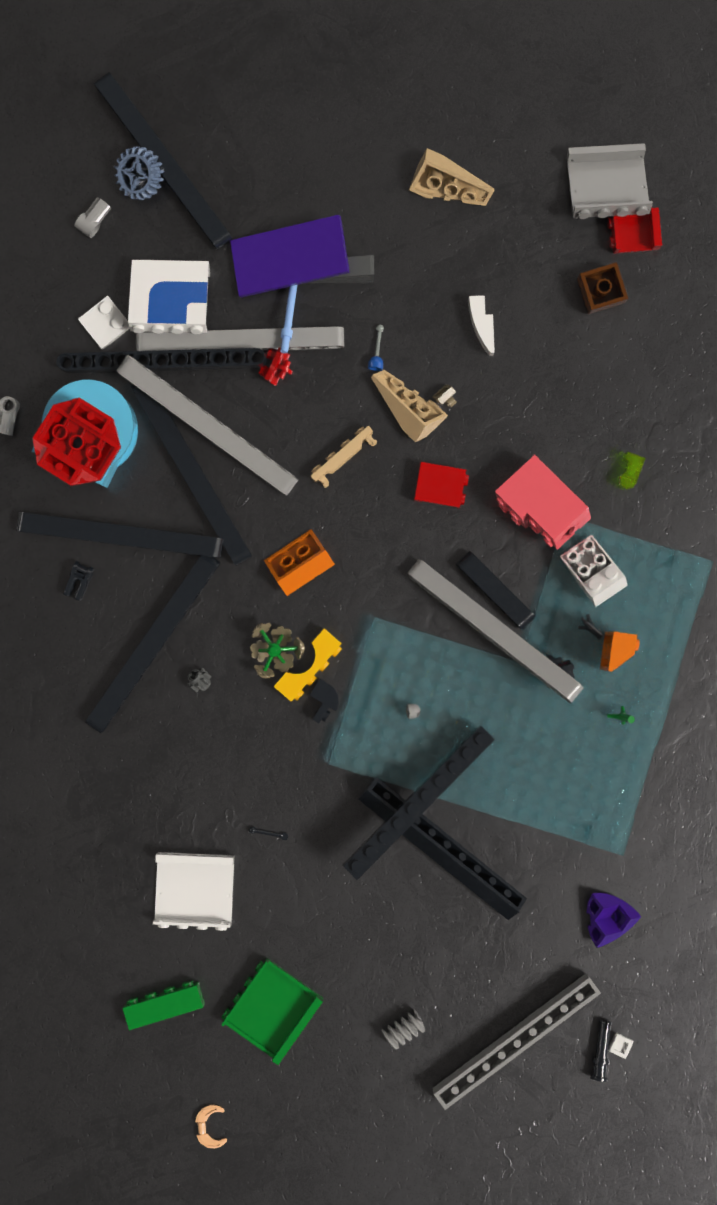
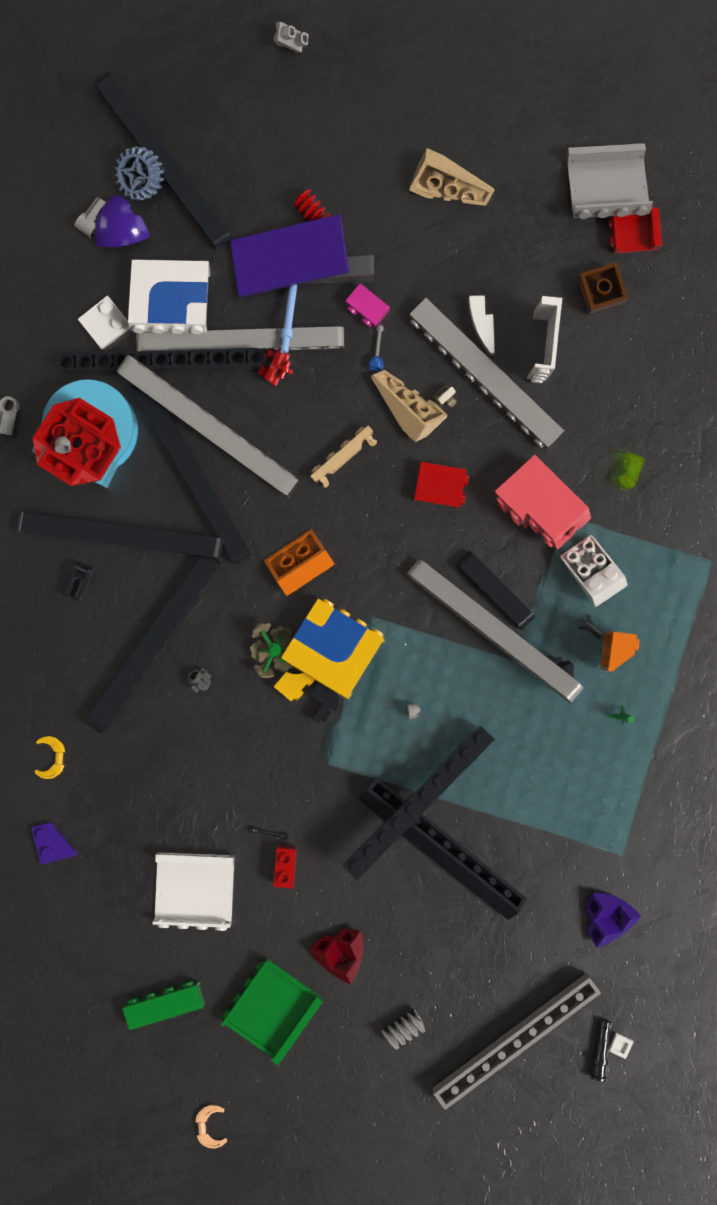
none -> dark purple wing [31,822,78,865]
none -> yellow piece [35,736,65,779]
none -> light grey hinge [54,436,71,454]
none -> dark purple brick [95,195,150,247]
none -> light grey hips [274,22,309,53]
none -> red brick [274,845,297,889]
none -> yellow panel [281,599,385,700]
none -> red piece [294,189,330,221]
none -> dark red brick [309,929,363,985]
none -> dark pink brick [346,283,390,328]
none -> light grey brick [409,298,564,449]
none -> white panel [527,296,562,384]

